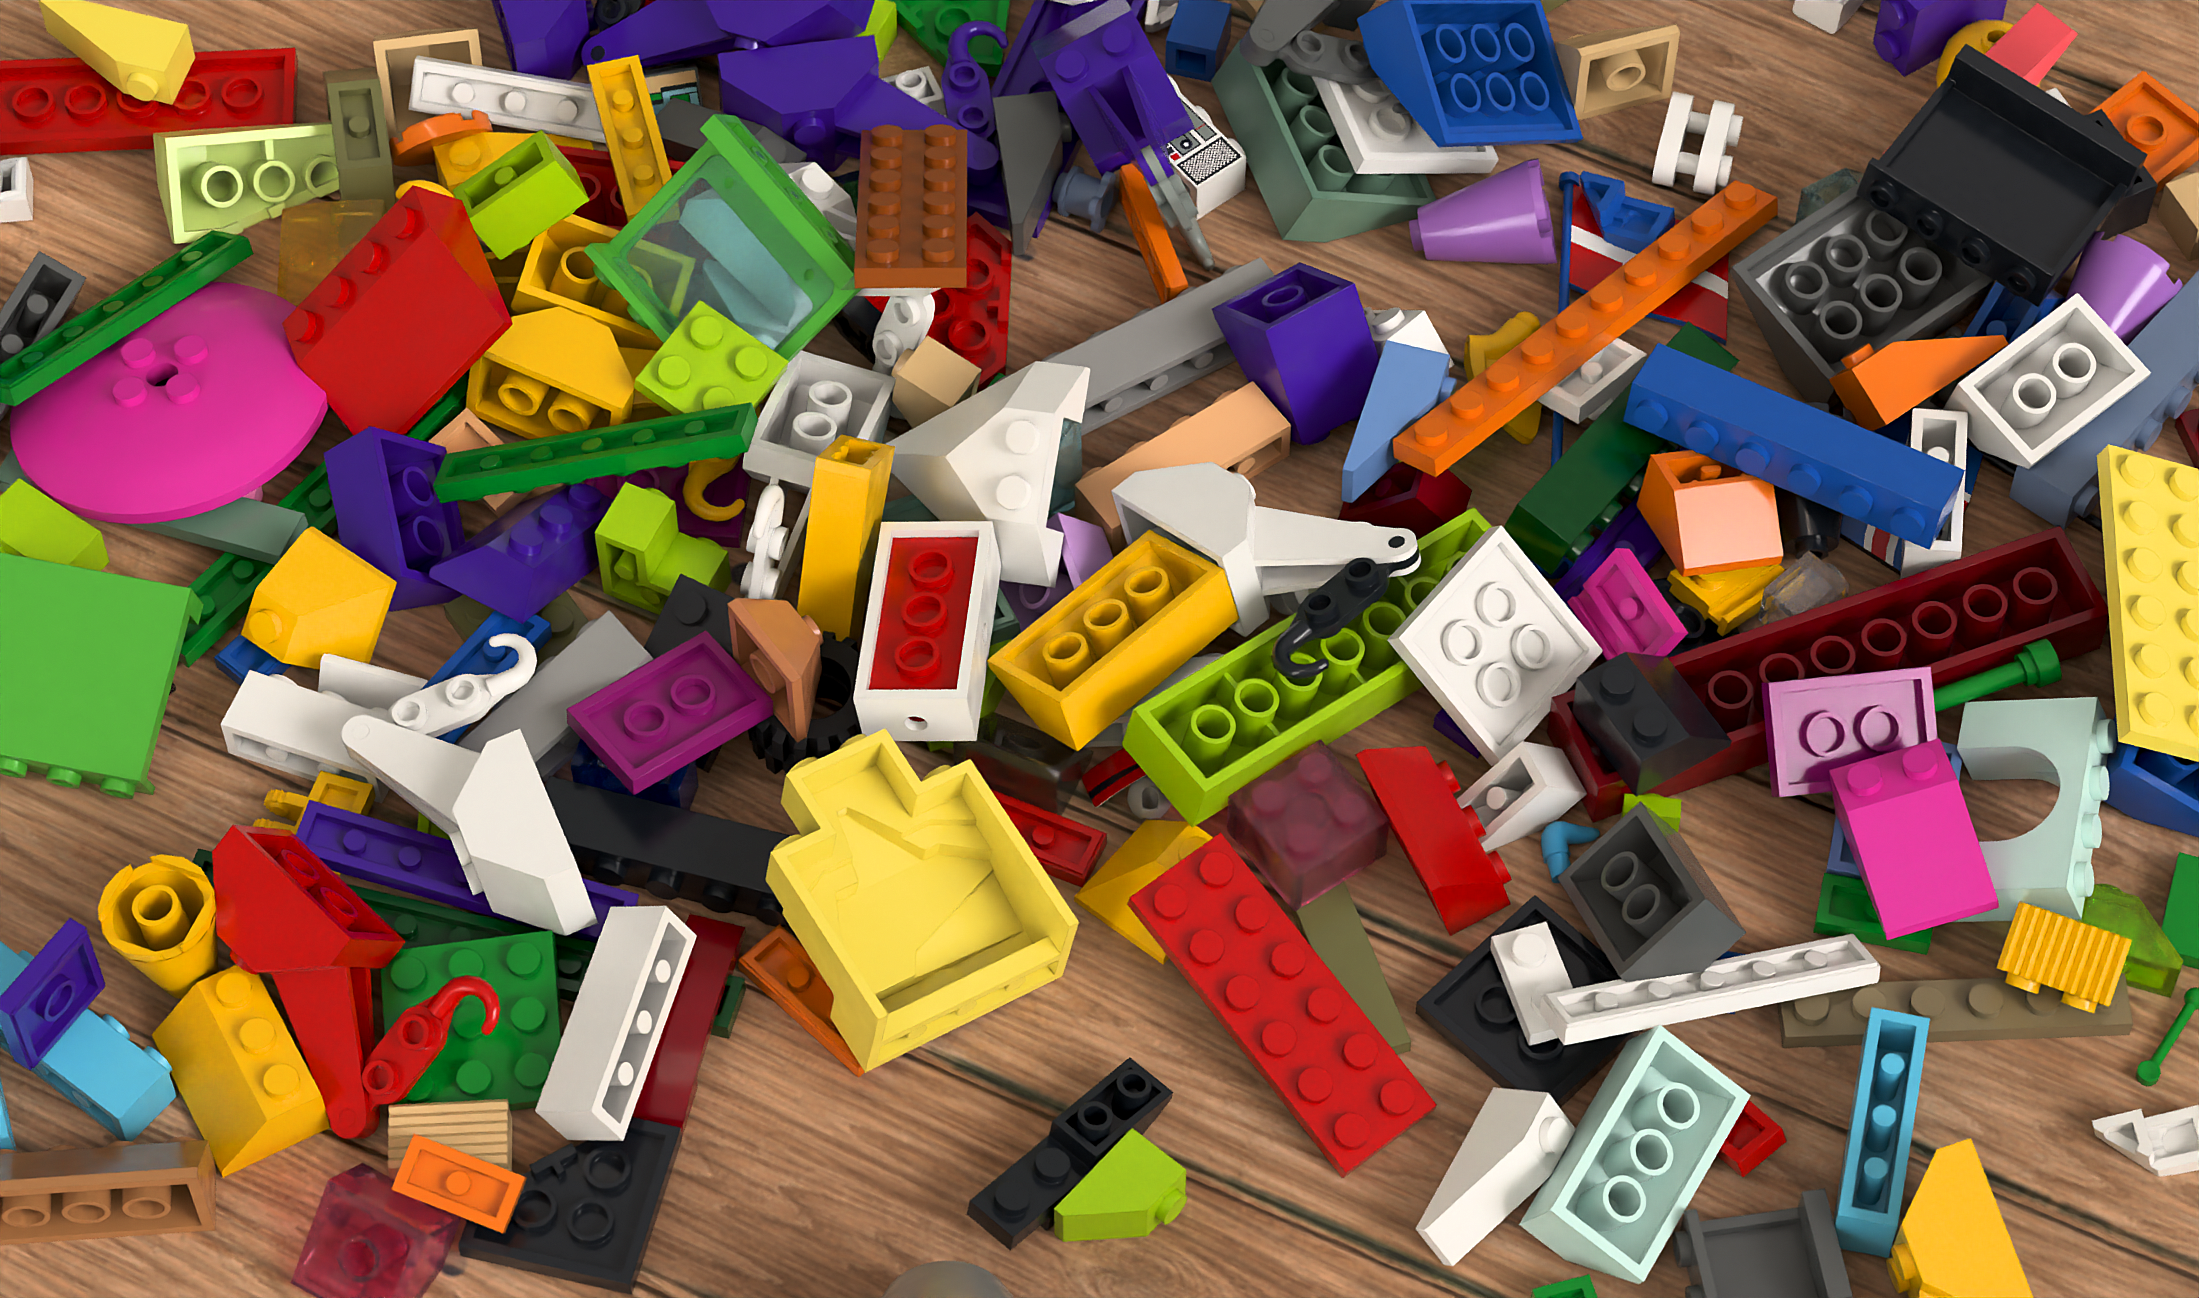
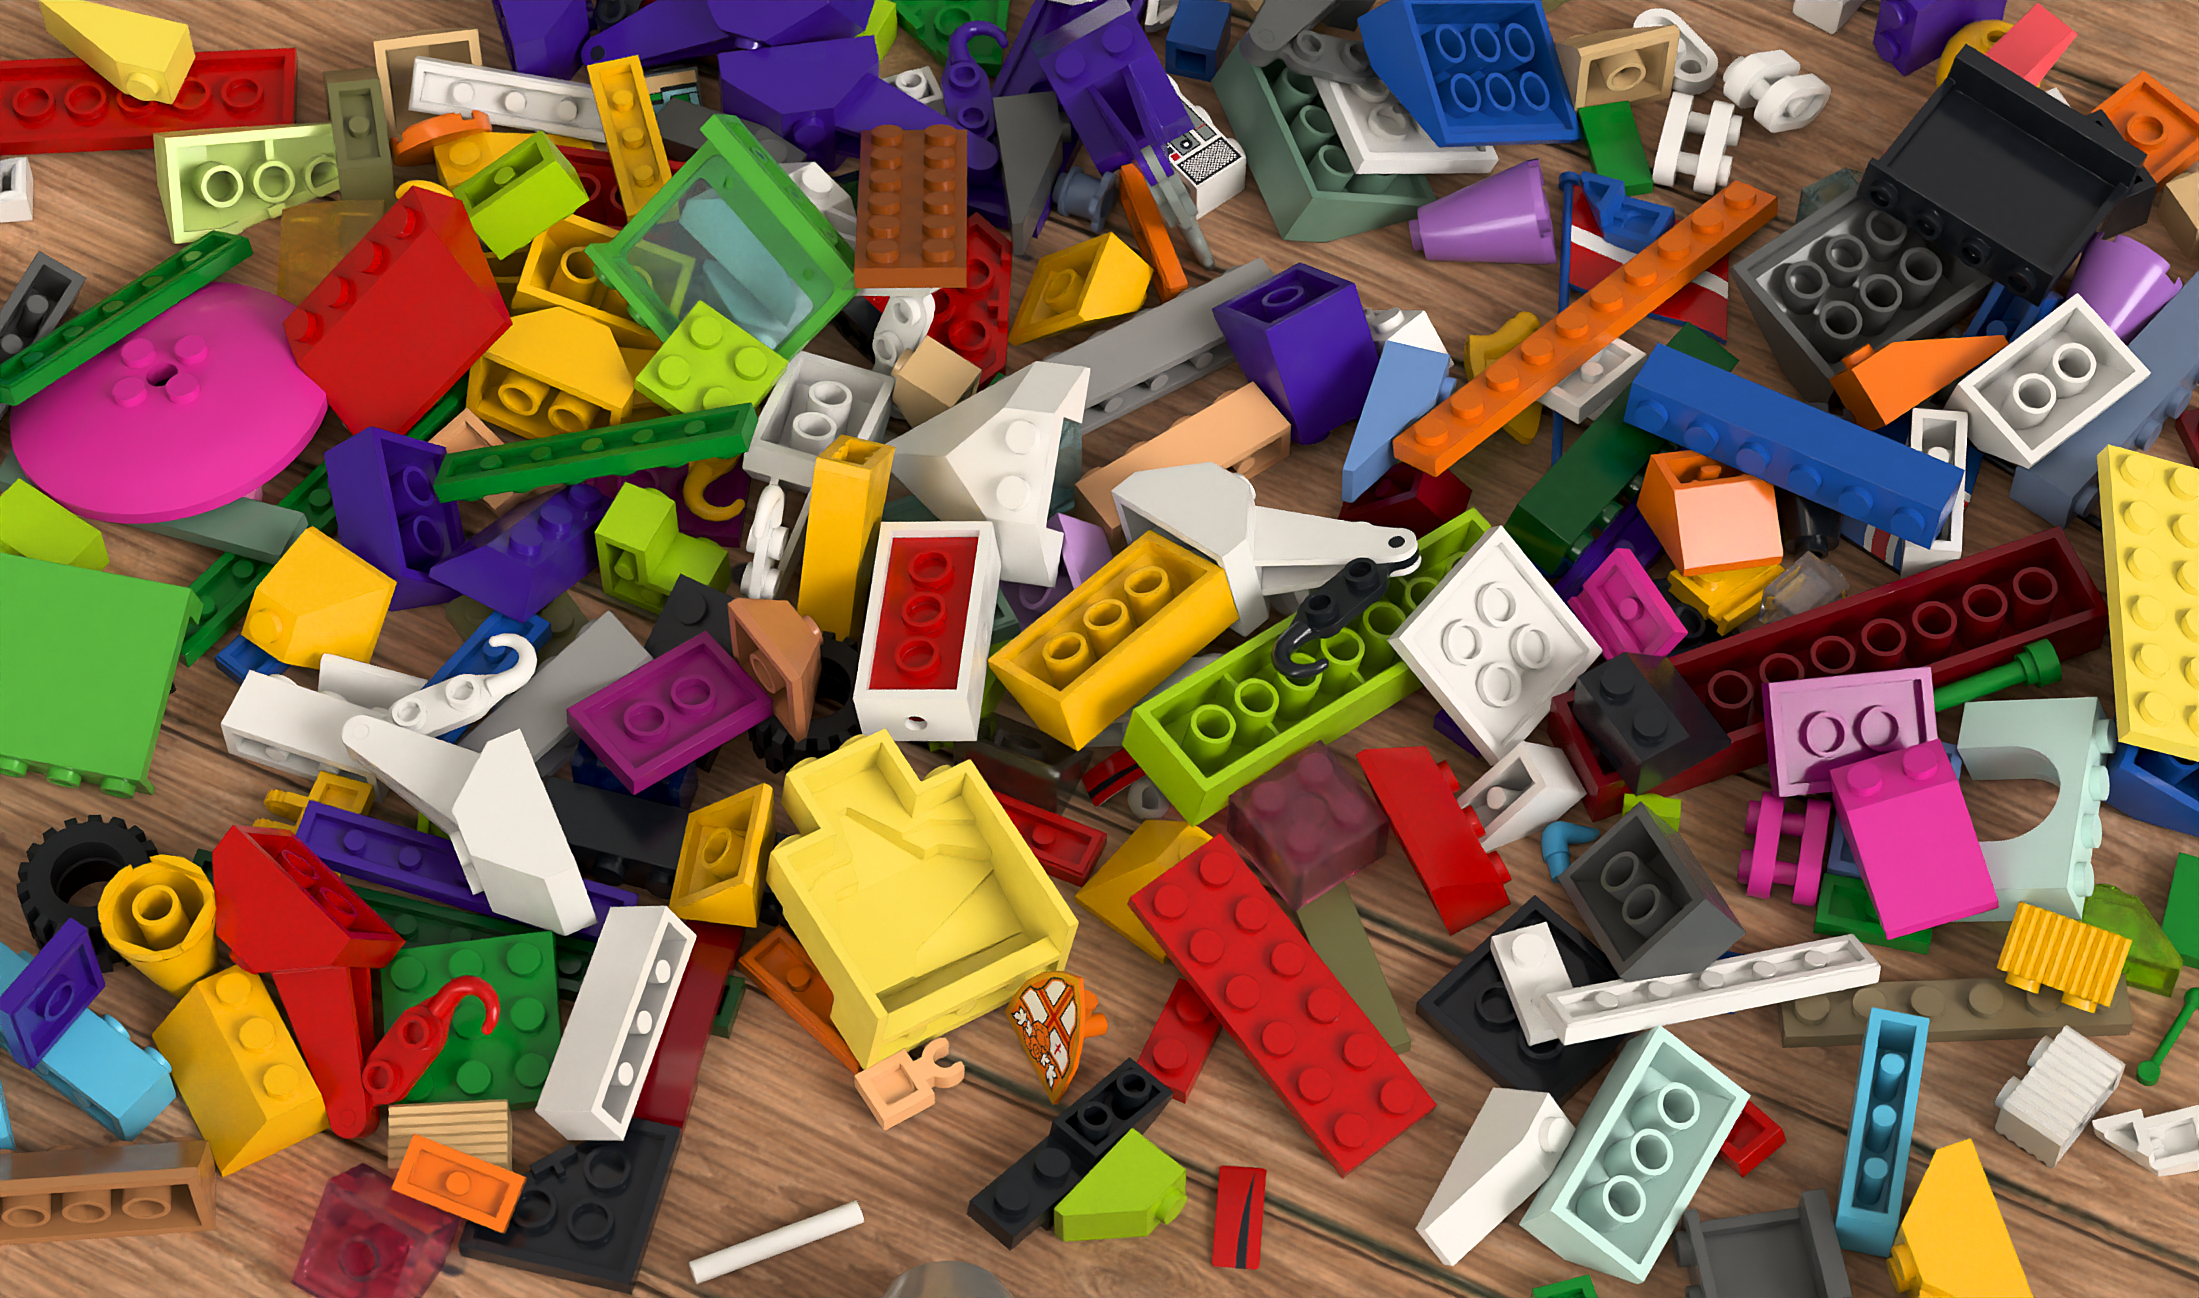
none -> black tyre [16,815,159,973]
none -> yellow slope [669,782,777,928]
none -> white bar [688,1200,864,1285]
none -> light nougat plate [854,1038,965,1131]
none -> shield [1004,971,1108,1105]
none -> yellow slope [1008,232,1154,346]
none -> red plate [1137,978,1223,1103]
none -> red sticker [1212,1165,1266,1270]
none -> green tile [1577,100,1654,197]
none -> white plate [1633,8,1718,95]
none -> white brick [1723,50,1831,133]
none -> dark pink brick [1736,791,1831,907]
none -> white brick [1994,1025,2126,1168]

